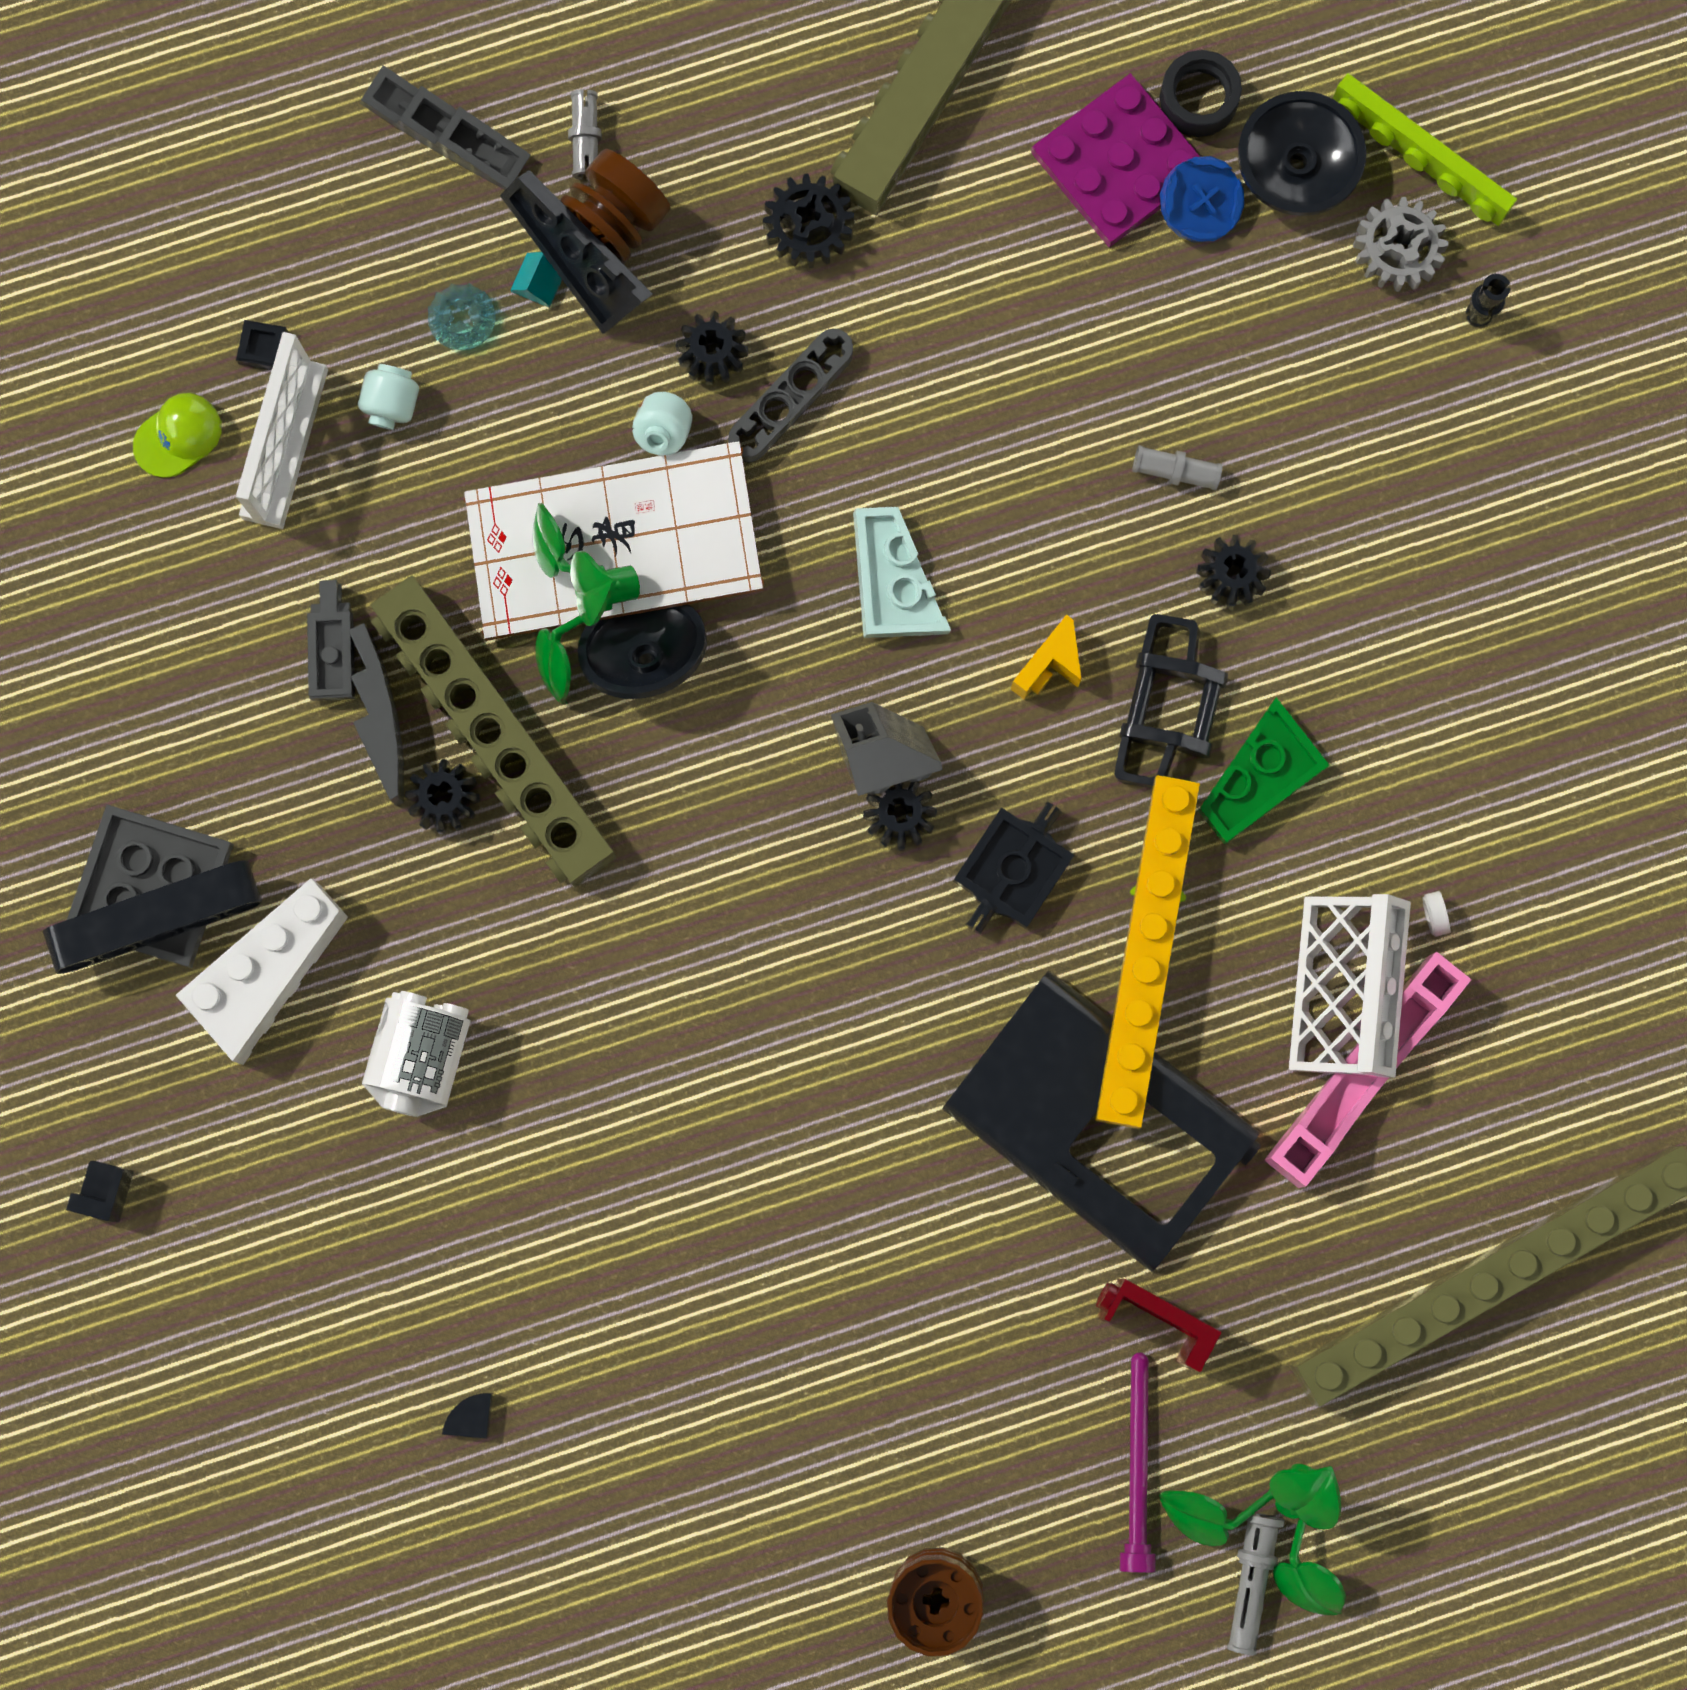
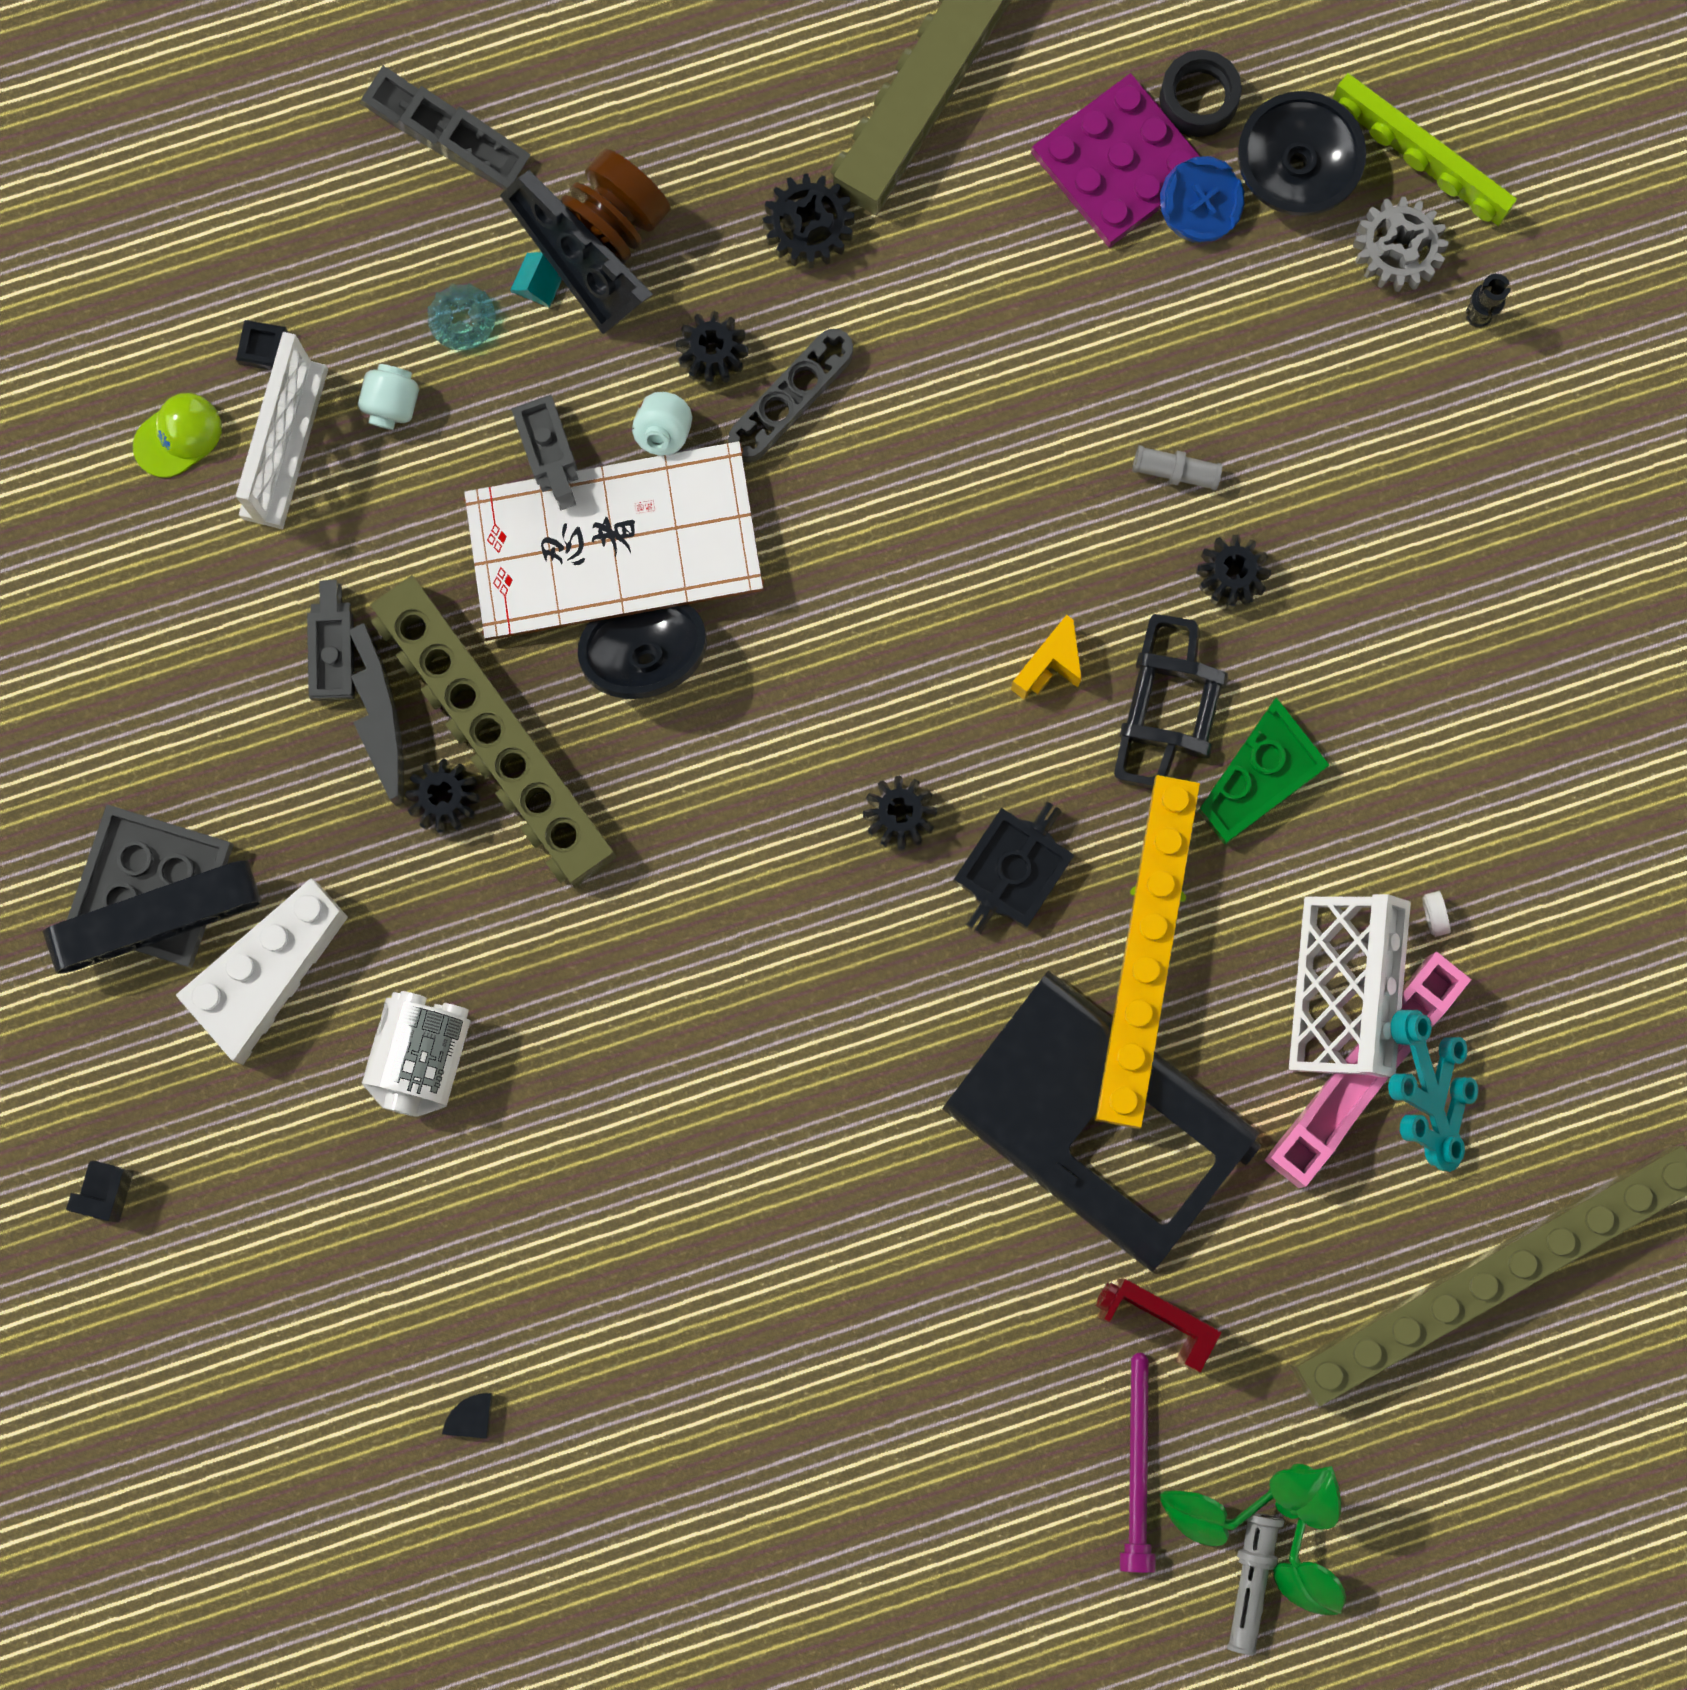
green plant [533,503,640,705] -> none
light grey pin [568,89,602,180] -> none
dark grey slope [831,702,943,796] -> none
light aqua wing [853,507,951,638] -> none
reddish brown wheel [887,1547,984,1657] -> none
none -> dark grey hinge [511,394,579,511]
none -> teal plant [1388,1010,1478,1172]

